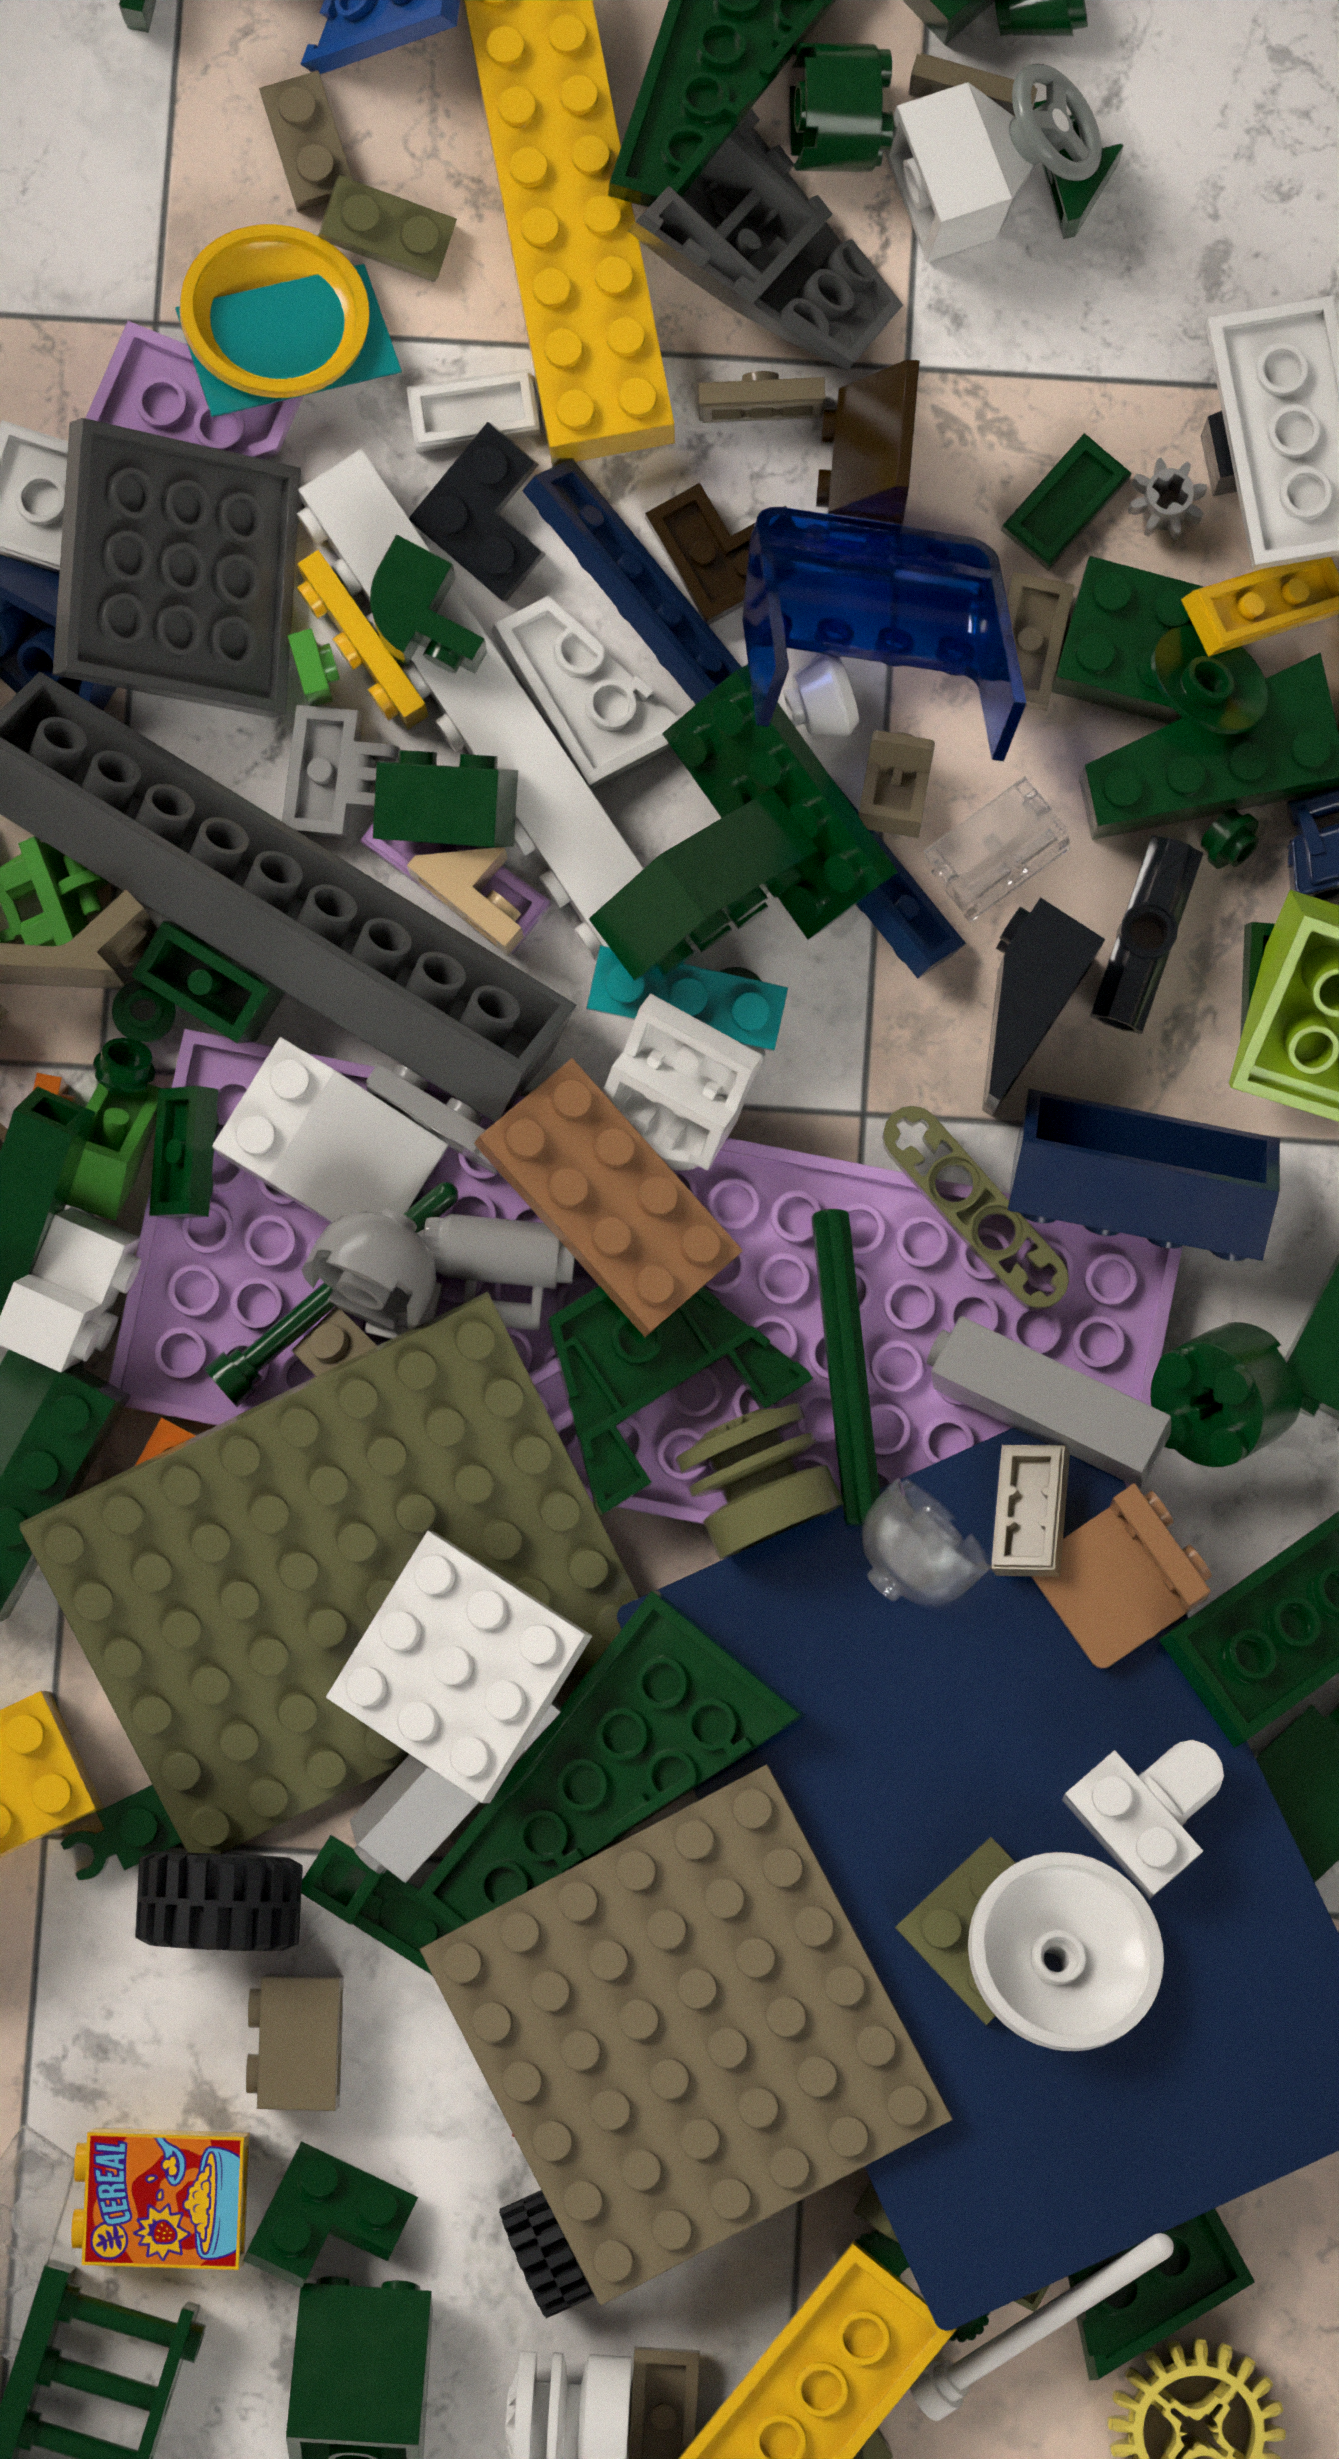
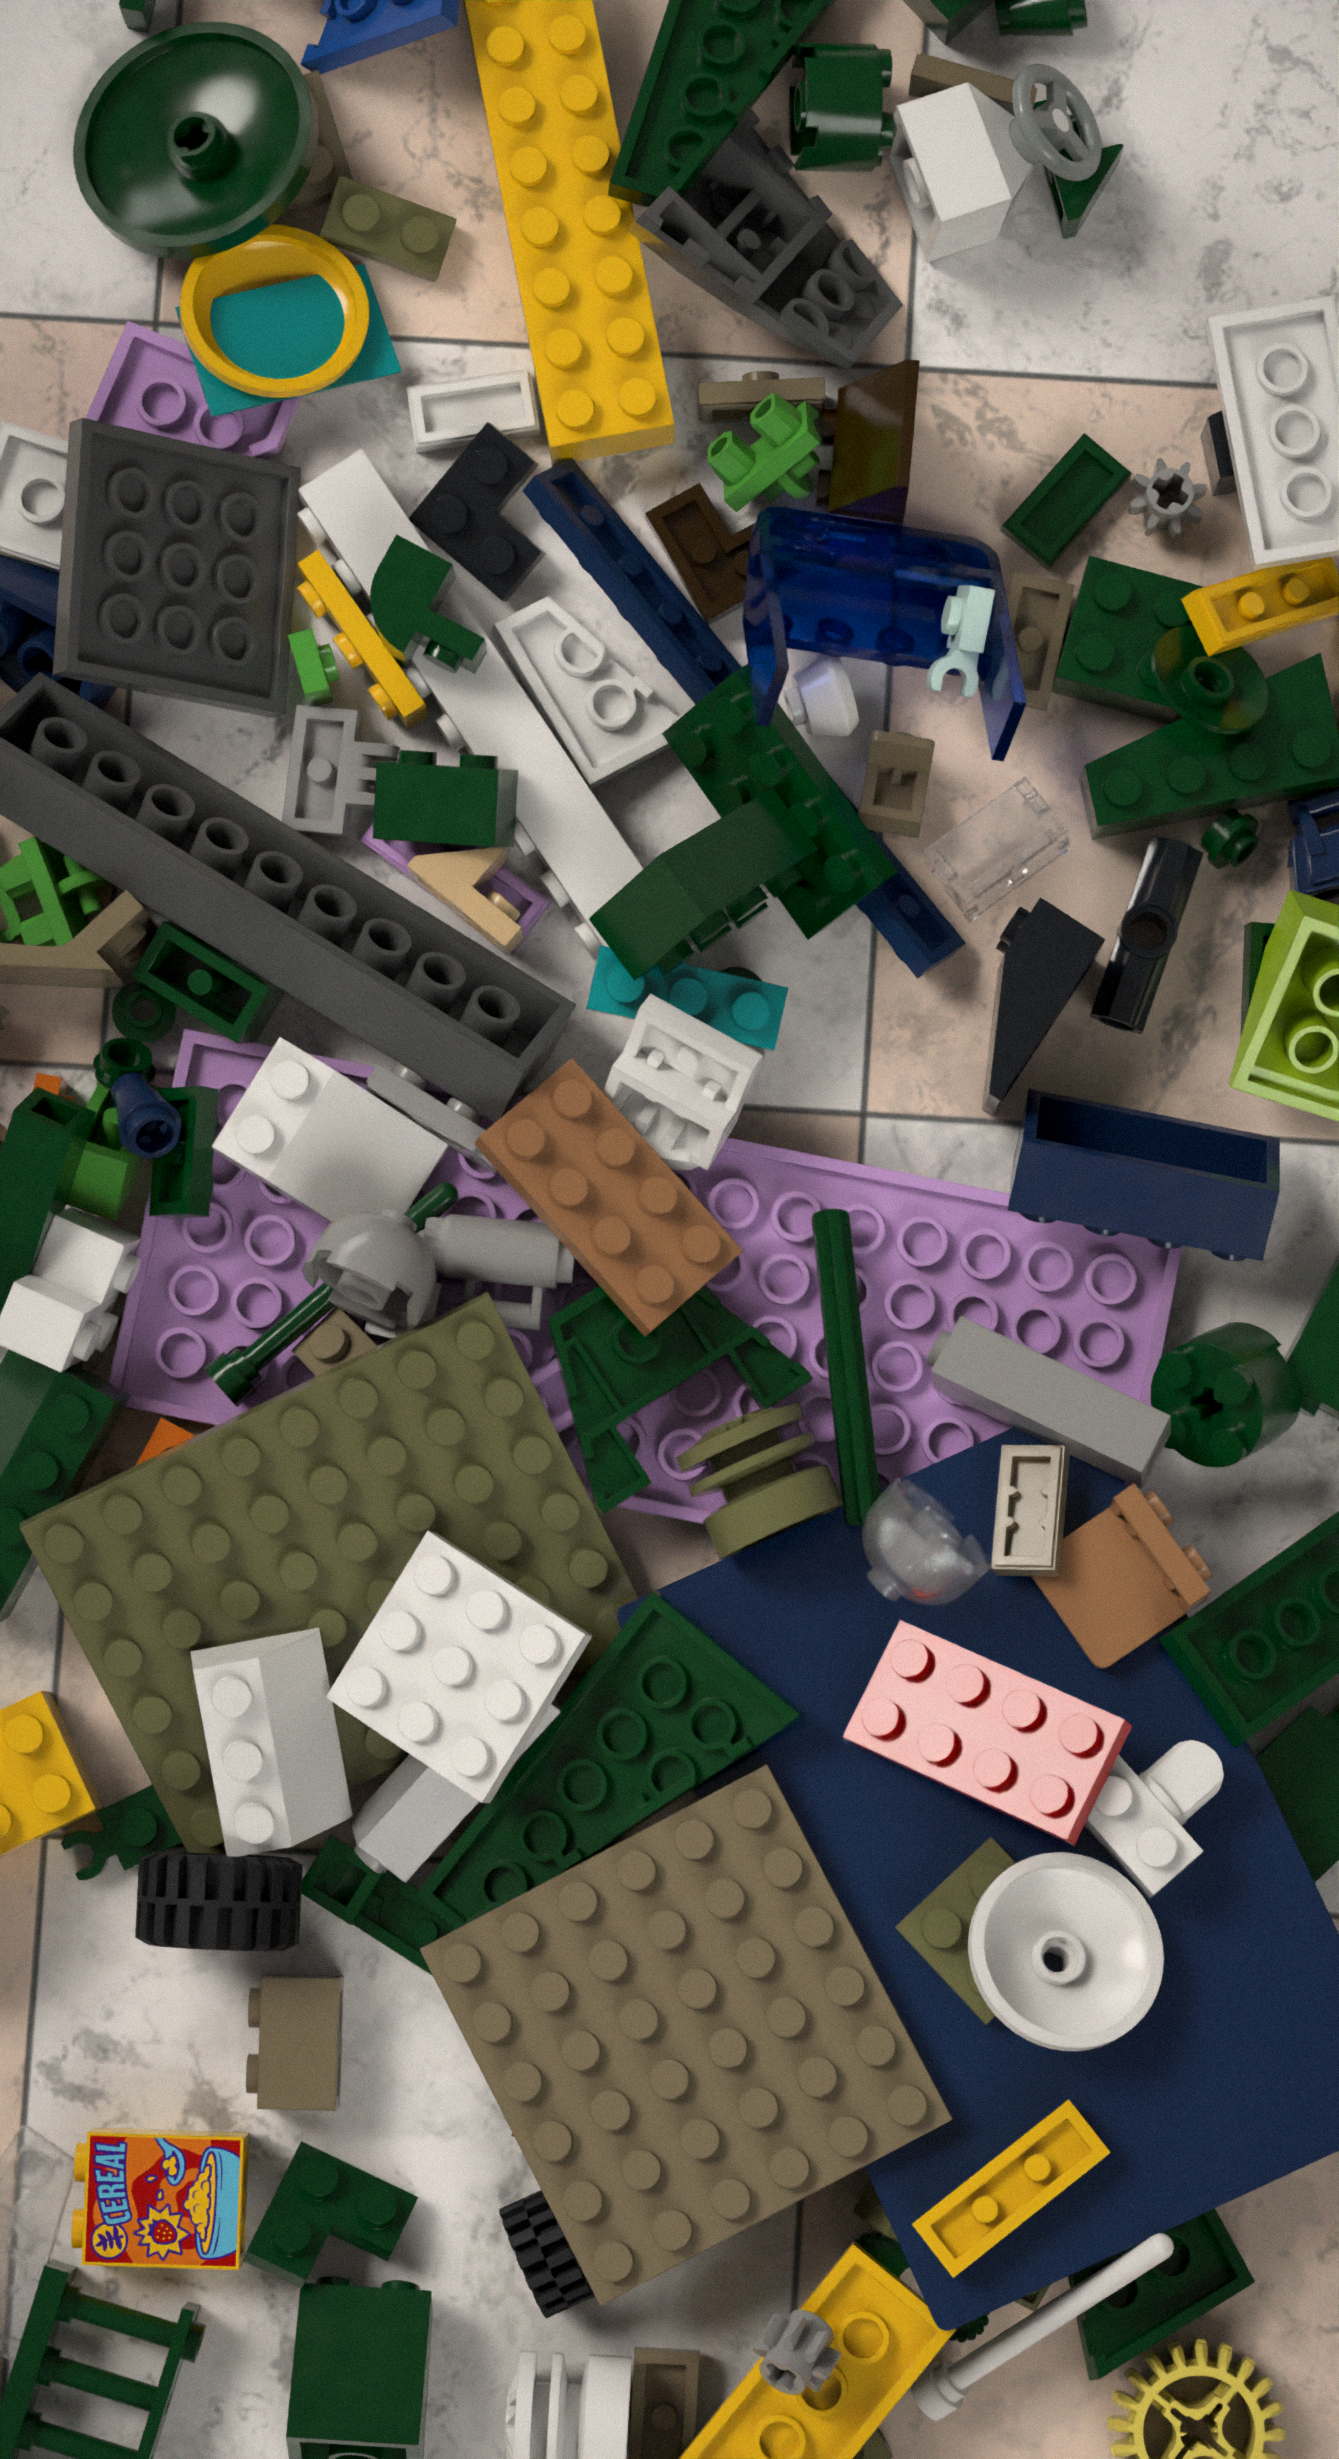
olive beam [882,1106,1069,1311] -> none
none -> dark green dish [73,22,319,259]
none -> dark blue cone [111,1073,181,1159]
none -> white slope [190,1628,353,1857]
none -> bright green hips [707,393,820,512]
none -> light grey gear [752,2310,841,2395]
none -> plate [842,1620,1132,1846]
none -> yellow plate [912,2099,1111,2278]
none -> light aqua plate [926,585,995,698]

